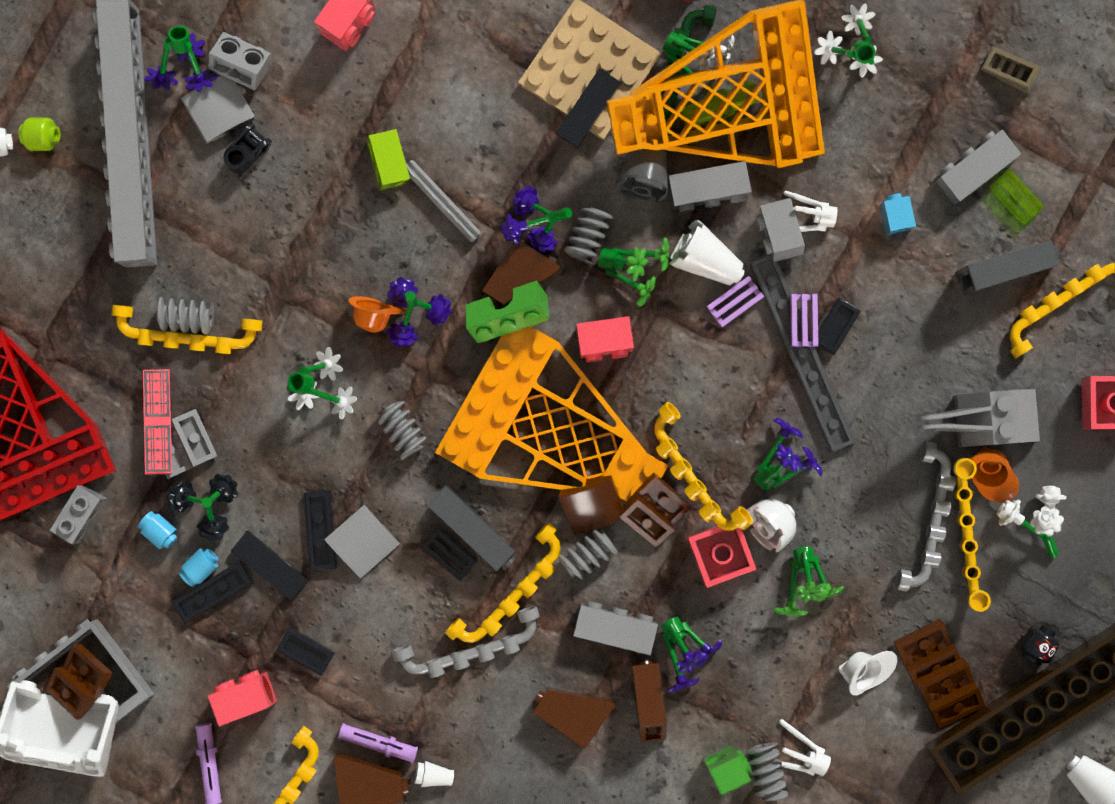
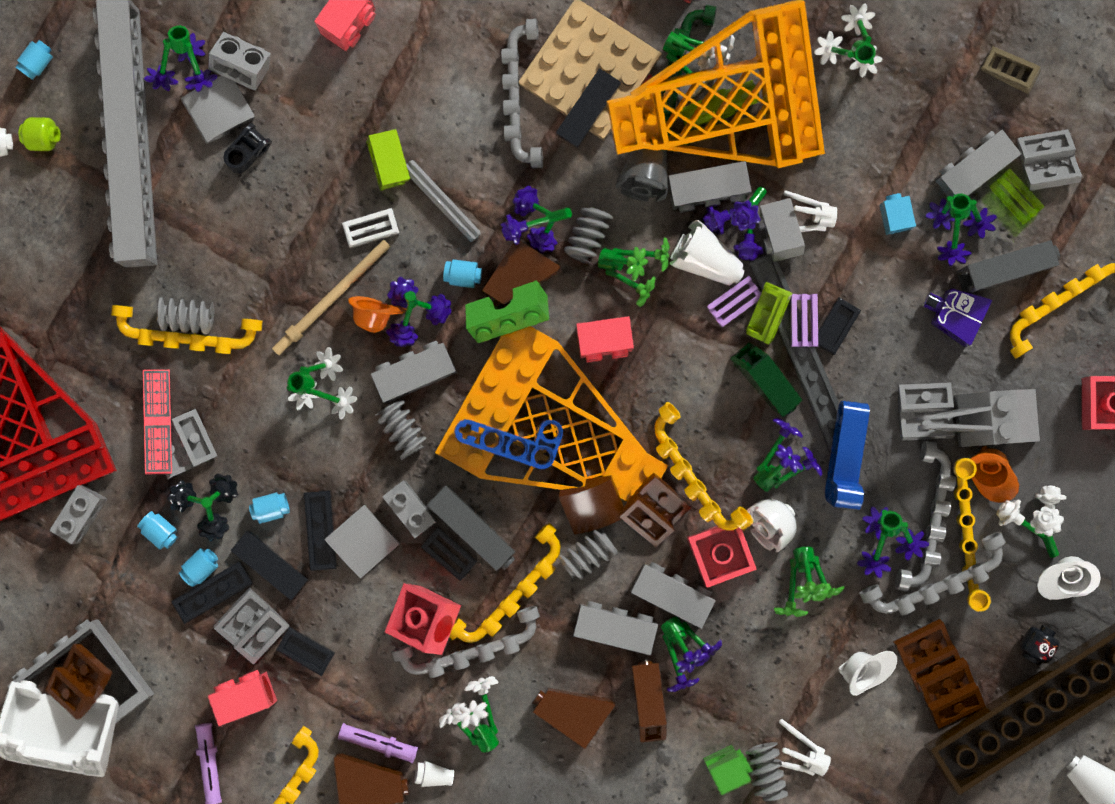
none -> medium azure brick [15,40,53,80]
none -> light grey slope [214,588,289,665]
none -> medium azure brick [249,492,290,524]
none -> tan bar [272,240,391,355]
none -> white tile [342,208,400,249]
none -> light grey brick [371,341,457,404]
none -> light grey brick [382,480,438,538]
none -> coral brick [385,583,461,655]
none -> plant [439,676,499,753]
none -> medium azure brick [443,259,482,288]
none -> blue beam [454,419,563,469]
none -> light grey bar [501,19,543,168]
none -> light grey brick [630,562,716,629]
none -> dark purple plant [703,187,767,260]
none -> dark green slope [730,342,803,417]
none -> lime hinge [746,282,793,345]
none -> blue beam [825,401,869,510]
none -> dark purple plant [857,507,929,578]
none -> light grey bar [859,532,1006,615]
none -> light grey slope [898,383,955,441]
none -> dark purple torso [923,289,992,347]
none -> dark purple plant [925,194,997,266]
none -> light grey slope [1017,129,1082,191]
none -> white piece [1037,556,1101,600]

